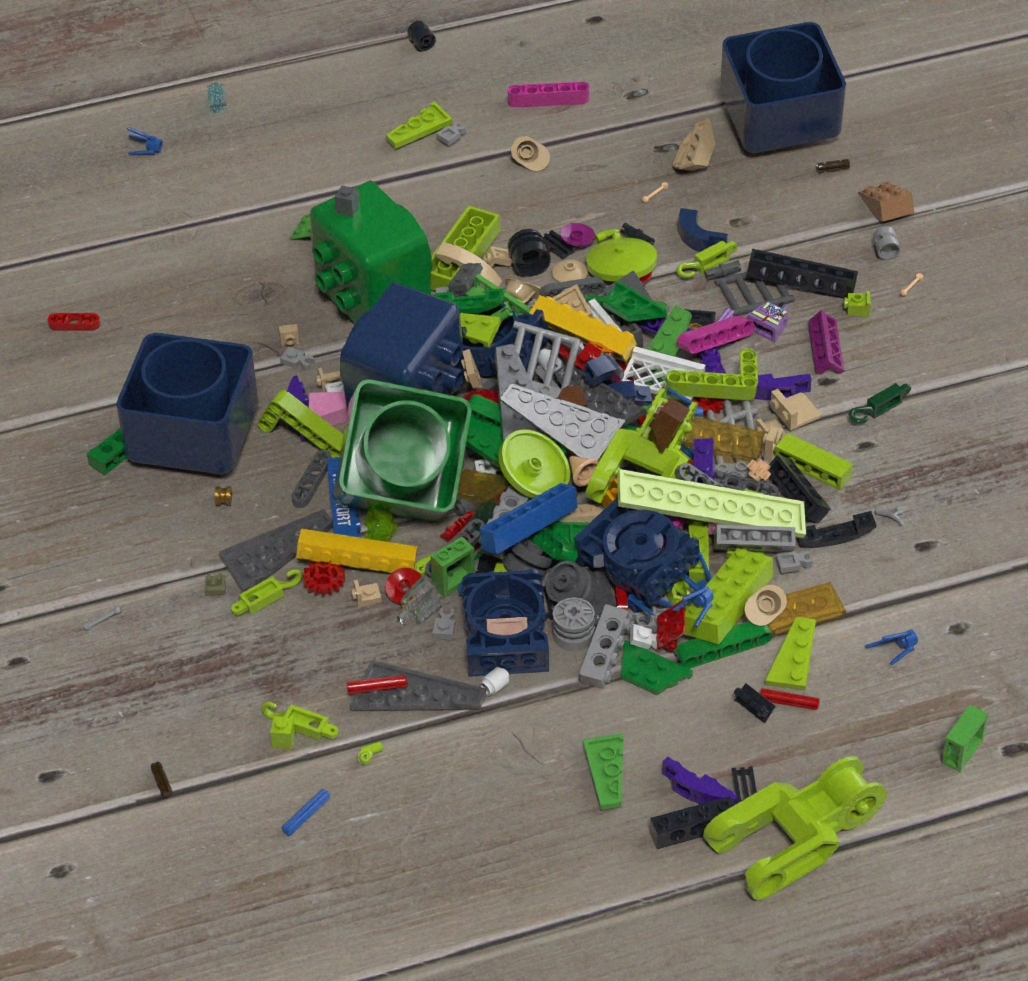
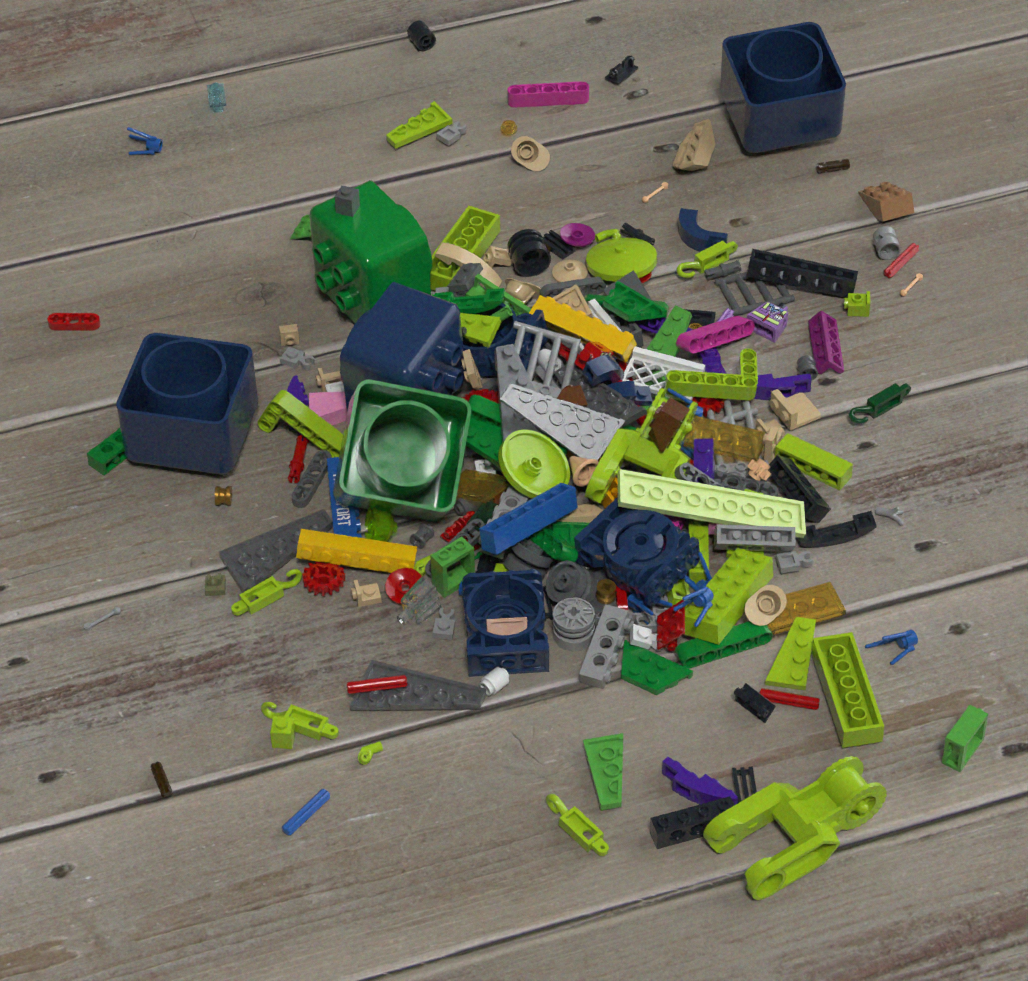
none -> red pin [288,435,309,483]
none -> dark grey bush [409,523,434,549]
none -> clear yellow plate [500,120,517,135]
none -> lime piece [546,794,609,856]
none -> pearl gold wheel [596,579,616,604]
none -> black hinge [605,56,638,84]
none -> dark grey wheel [797,355,818,380]
none -> lime brick [811,632,884,748]
none -> axle [884,243,919,278]

